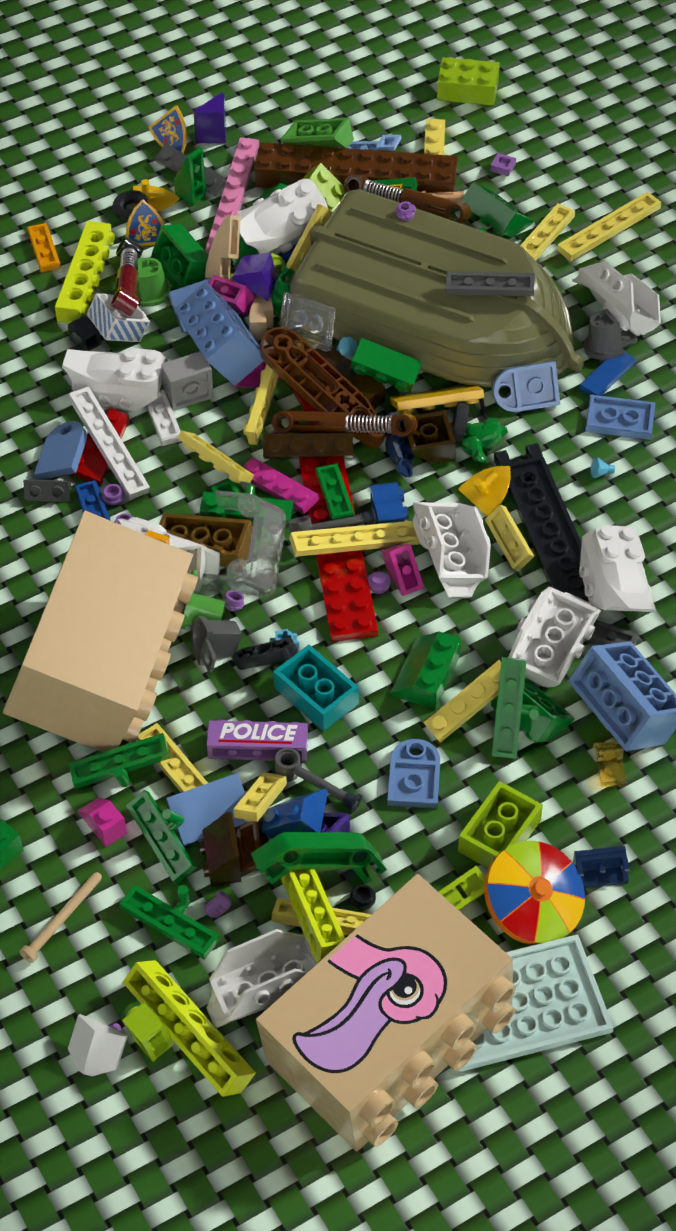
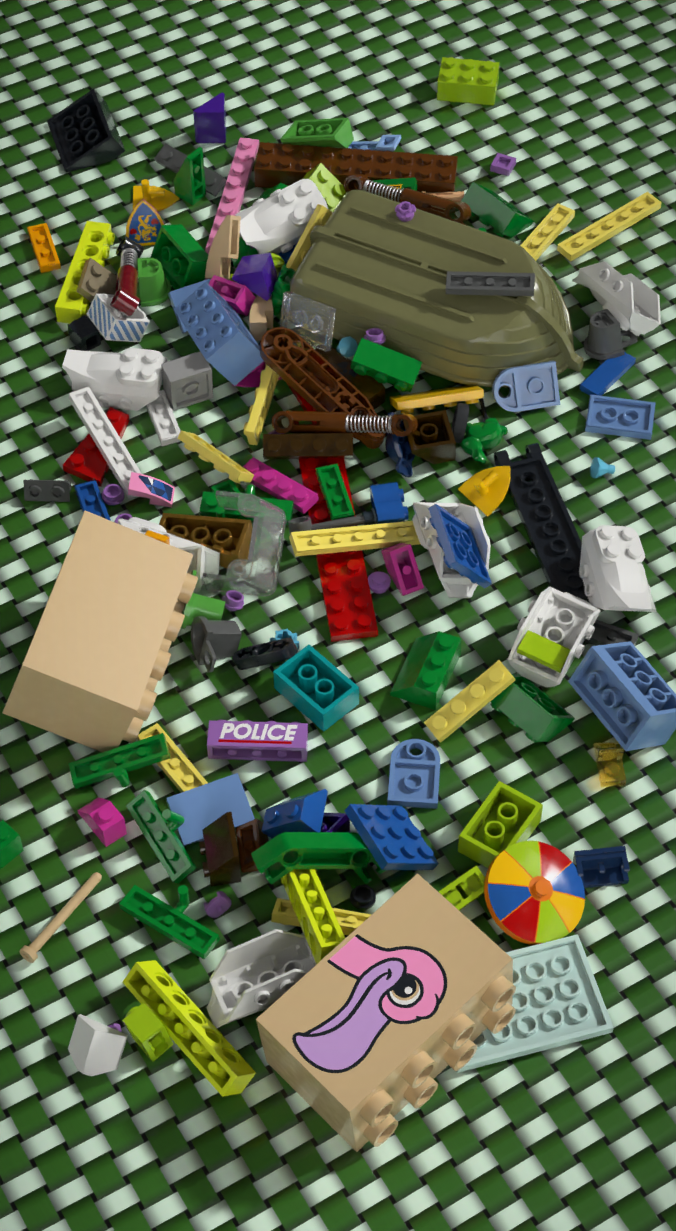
medium blue tile [34,421,87,480] -> none
black tyre [113,190,149,223] -> none
shield [148,105,187,154] -> none
light yellow plate [233,772,287,822] -> none
dark grey piece [275,748,362,813] -> none
light yellow plate [424,119,445,155] -> none
light yellow plate [485,505,534,571] -> none
green plate [492,657,539,759] -> none
none -> black slope [47,88,125,172]
none -> dark tan plate [76,258,117,302]
none -> bright pink slope [128,472,175,508]
none -> blue plate [345,804,439,870]
none -> medium lavender plate [364,328,386,345]
none -> blue plate [428,504,492,589]
none -> lime tile [517,630,571,673]

